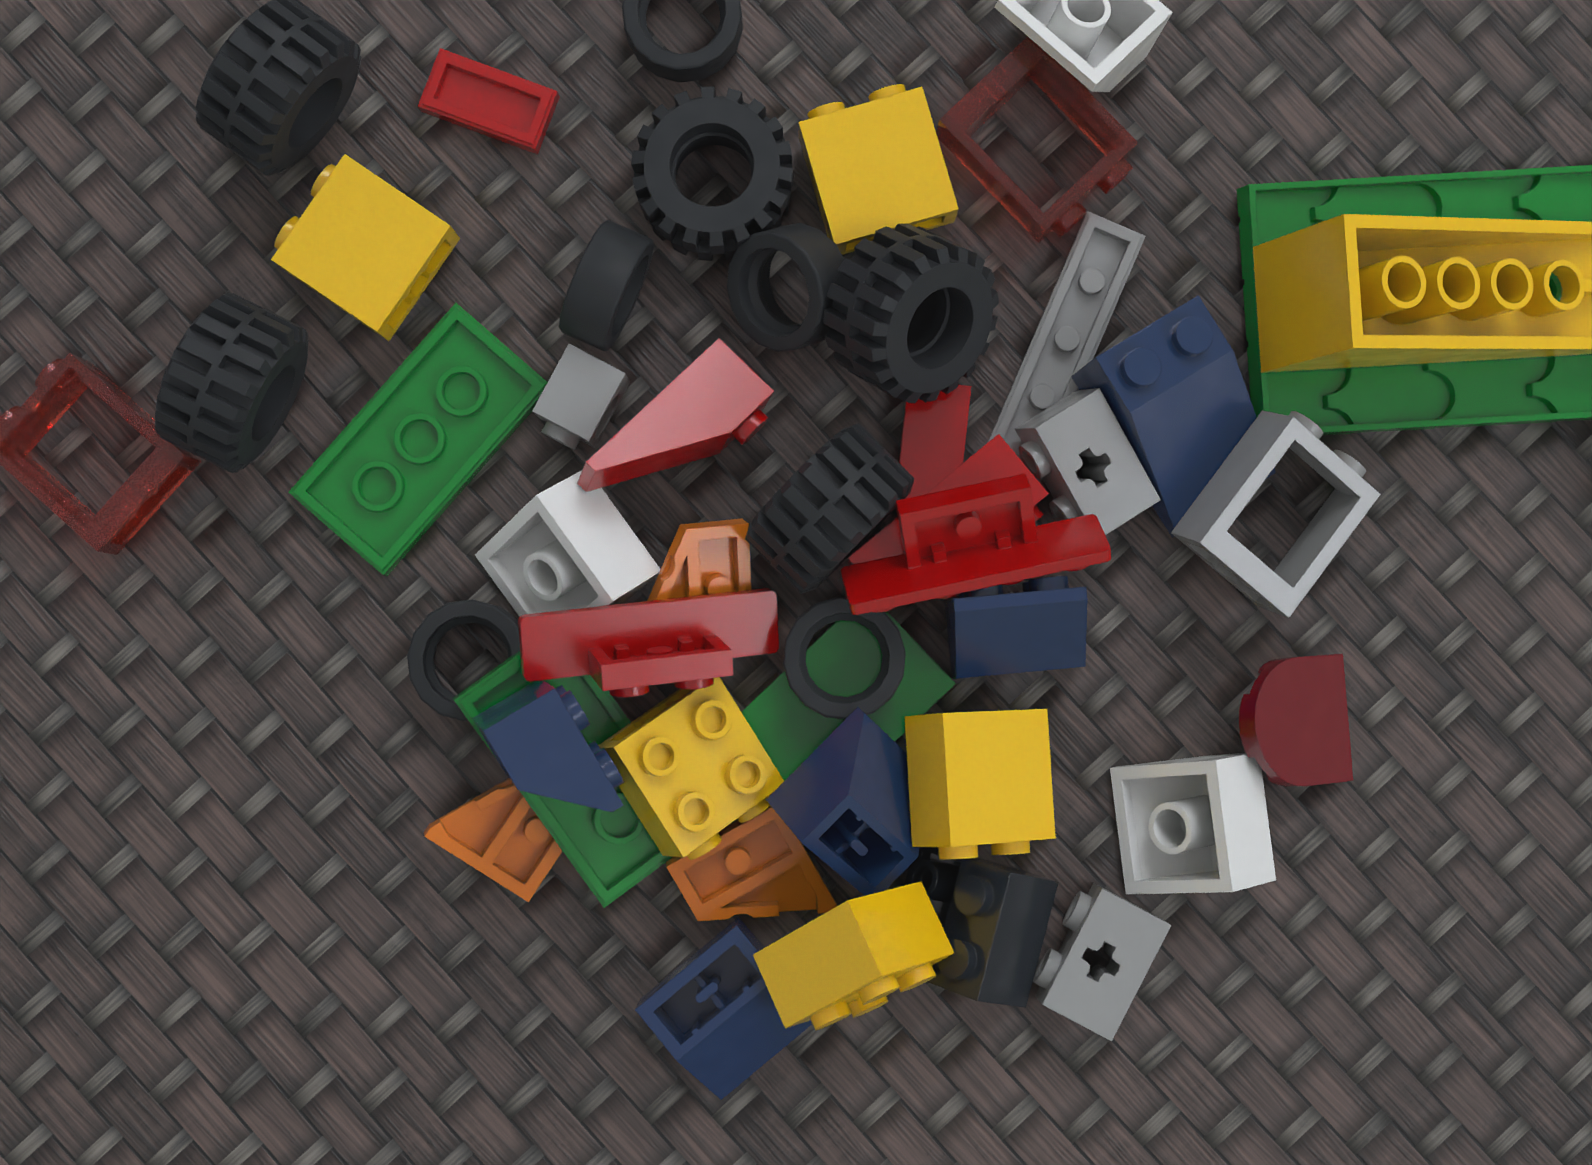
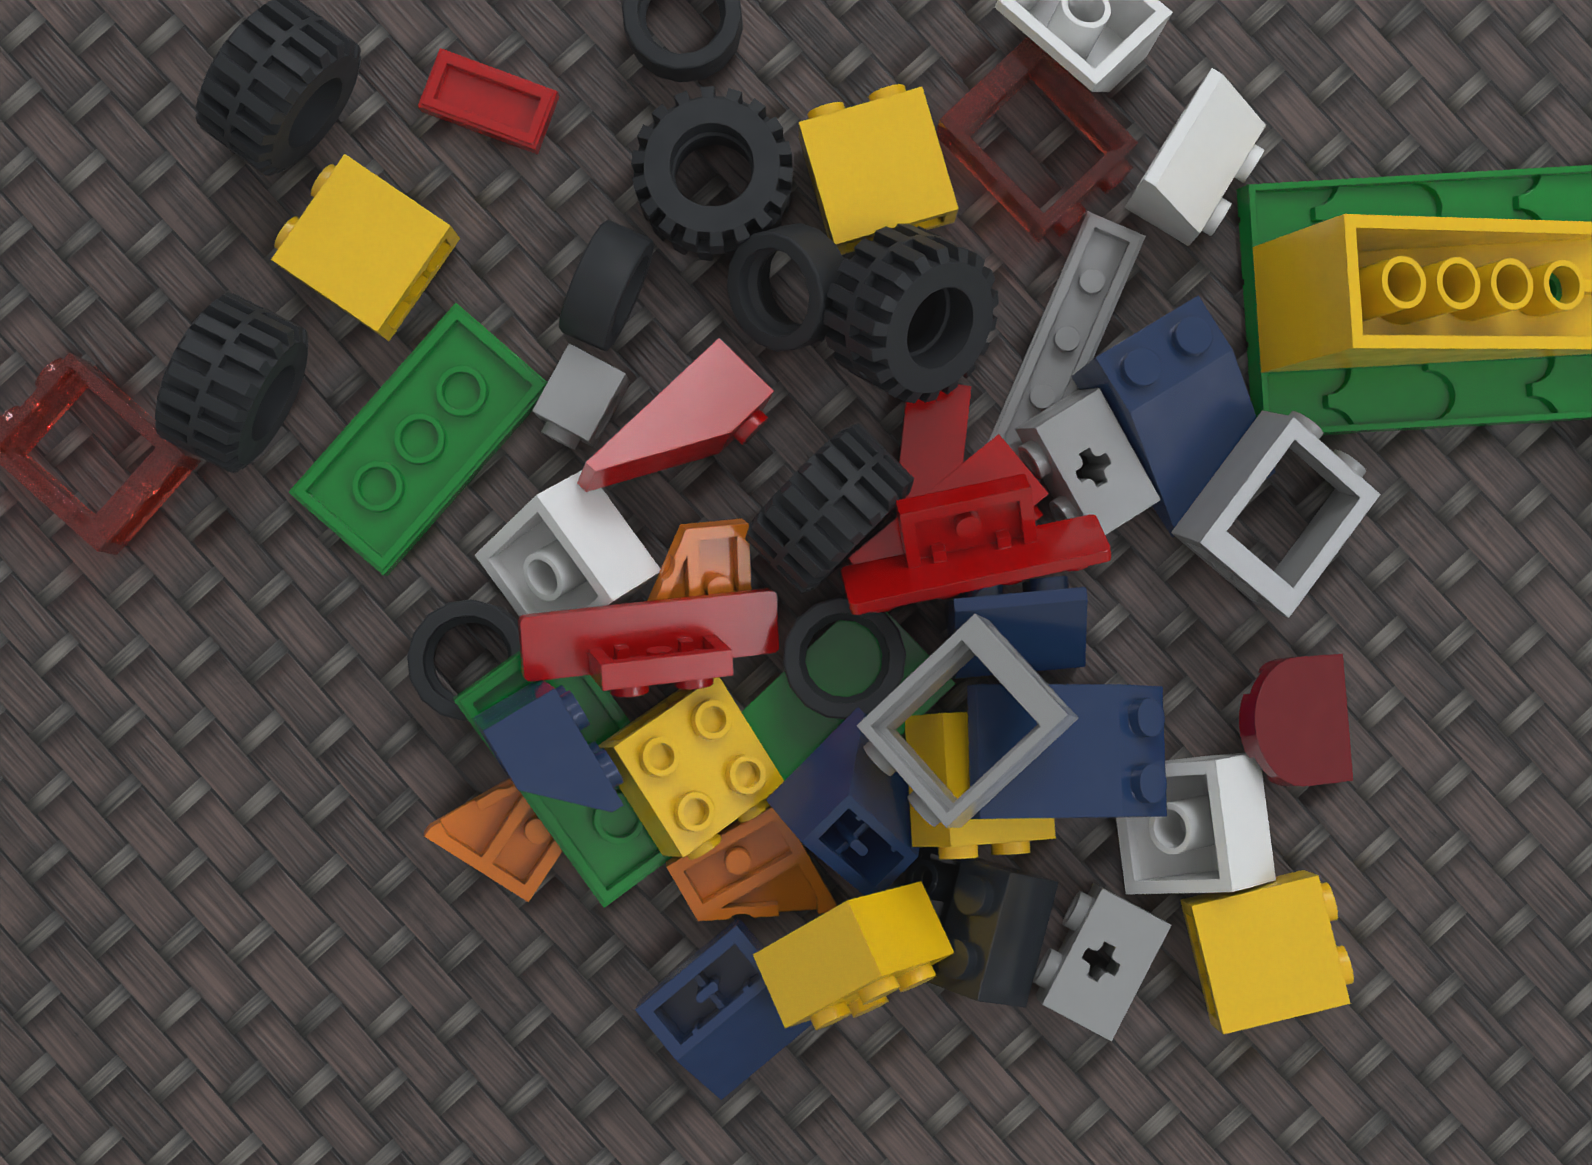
none -> light grey window [857,614,1079,828]
none -> dark blue slope [967,684,1167,819]
none -> white slope [1124,68,1266,246]
none -> yellow brick [1180,870,1354,1034]

